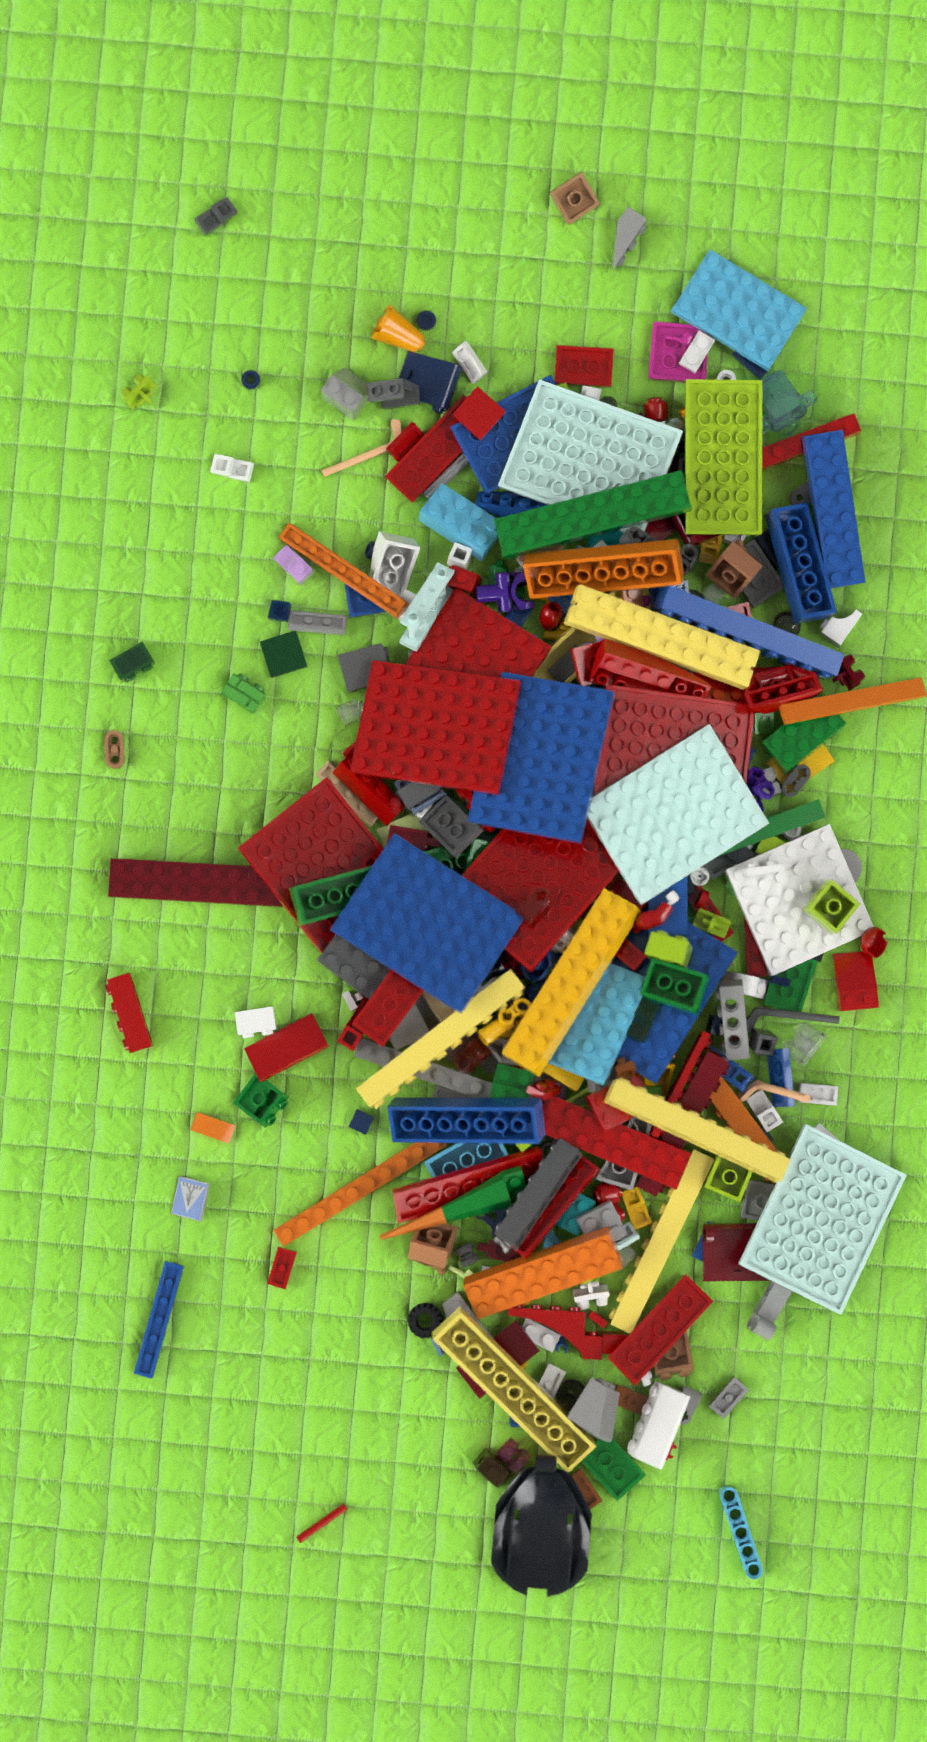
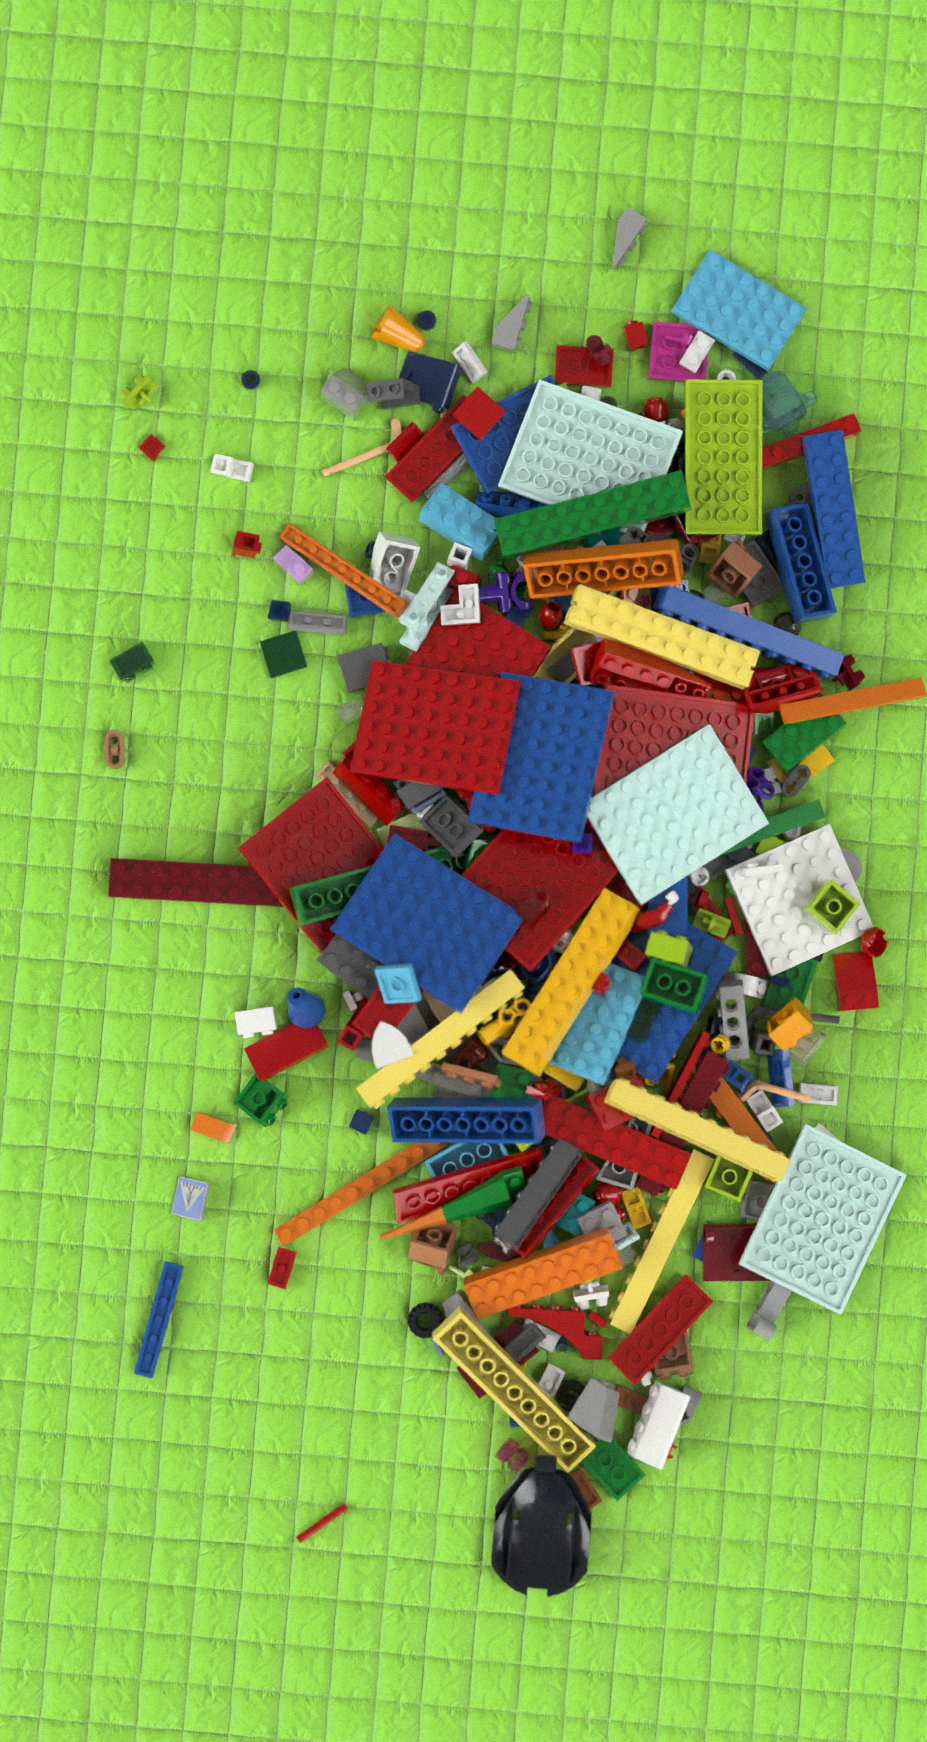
red brick [105,973,153,1053] -> none
dark grey slope [194,197,238,236] -> none
bright green brick [221,673,267,714] -> none
dark brown torso [473,1448,513,1488] -> none
medium nougat slope [549,172,600,225] -> none
red panel [601,1331,627,1354] -> none
light grey plate [709,1377,749,1419] -> none
medium azure beam [719,1485,763,1579] -> none
white arch [820,610,862,647] -> none
none -> red tile [139,434,166,461]
none -> red brick [232,531,262,559]
none -> blue cone [288,987,326,1029]
none -> white sticker [372,1021,413,1069]
none -> medium azure tile [374,964,422,1004]
none -> white plate [440,584,481,626]
none -> nougat plate [441,1062,502,1090]
none -> light grey slope [492,294,532,353]
none -> dark grey plate [504,1322,546,1363]
none -> dark purple plate [572,833,593,854]
none -> dark red hips [586,335,613,366]
none -> red plate [592,973,611,996]
none -> red brick [623,320,648,352]
none -> yellow bush [711,1034,730,1054]
none -> red tile [724,897,743,936]
none -> light orange brick [767,997,813,1052]

